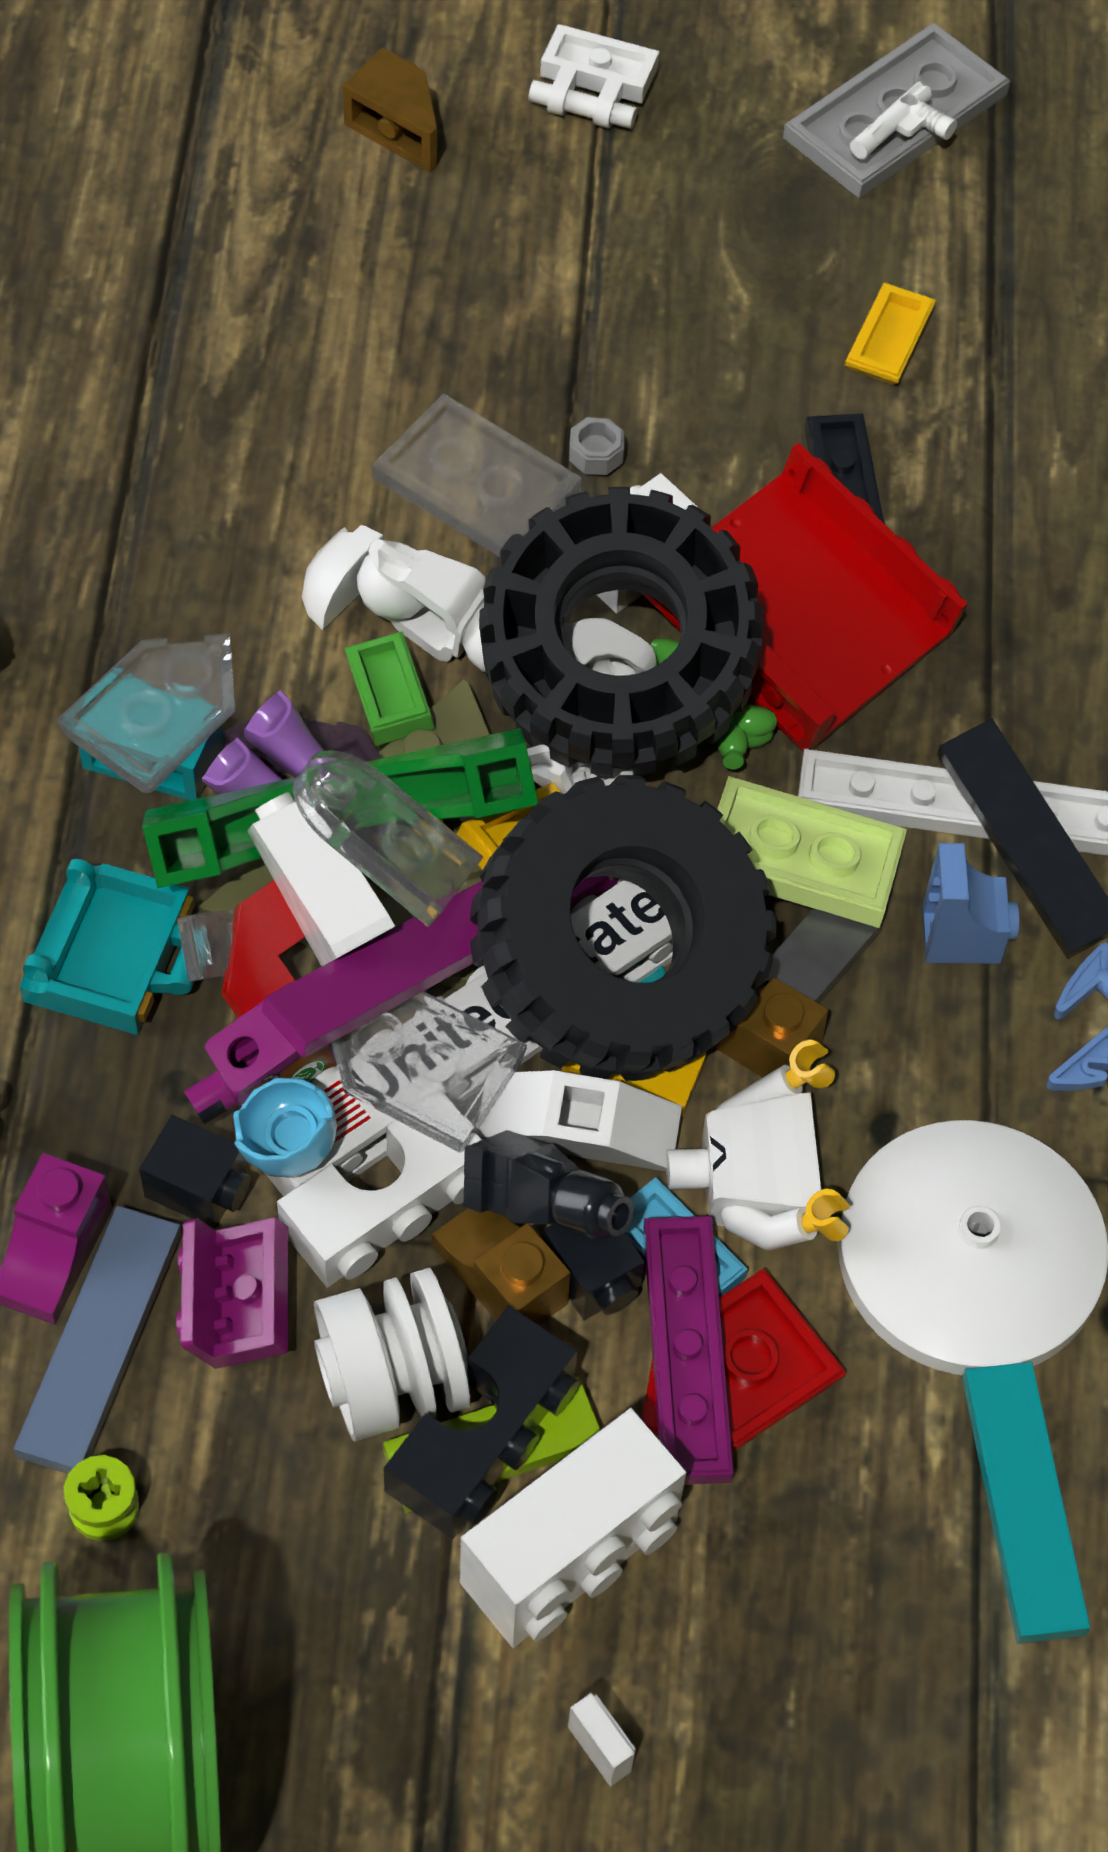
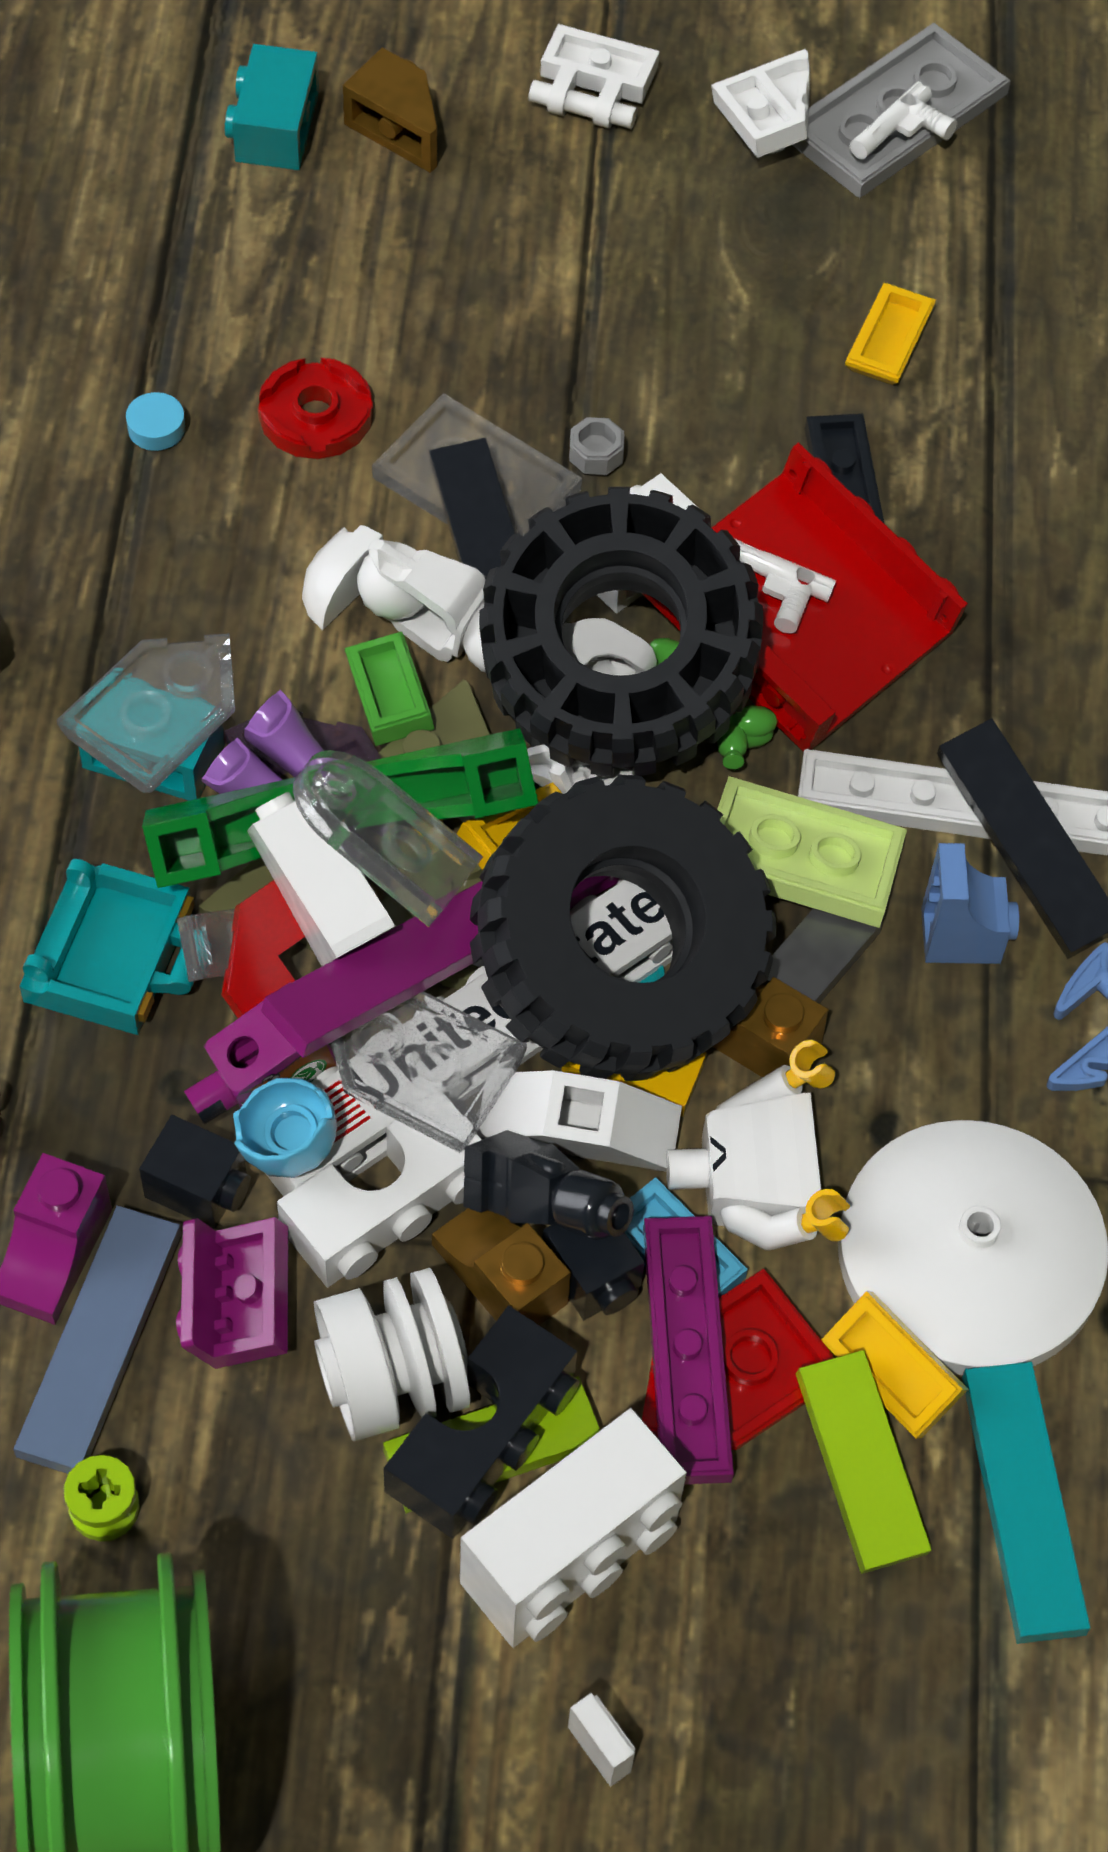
none -> medium azure tile [126,392,185,451]
none -> teal brick [225,44,319,170]
none -> red tile [258,357,373,459]
none -> black tile [429,437,515,580]
none -> white wing [711,49,810,158]
none -> white hose [734,538,836,633]
none -> lime tile [795,1350,932,1574]
none -> yellow tile [821,1291,969,1439]

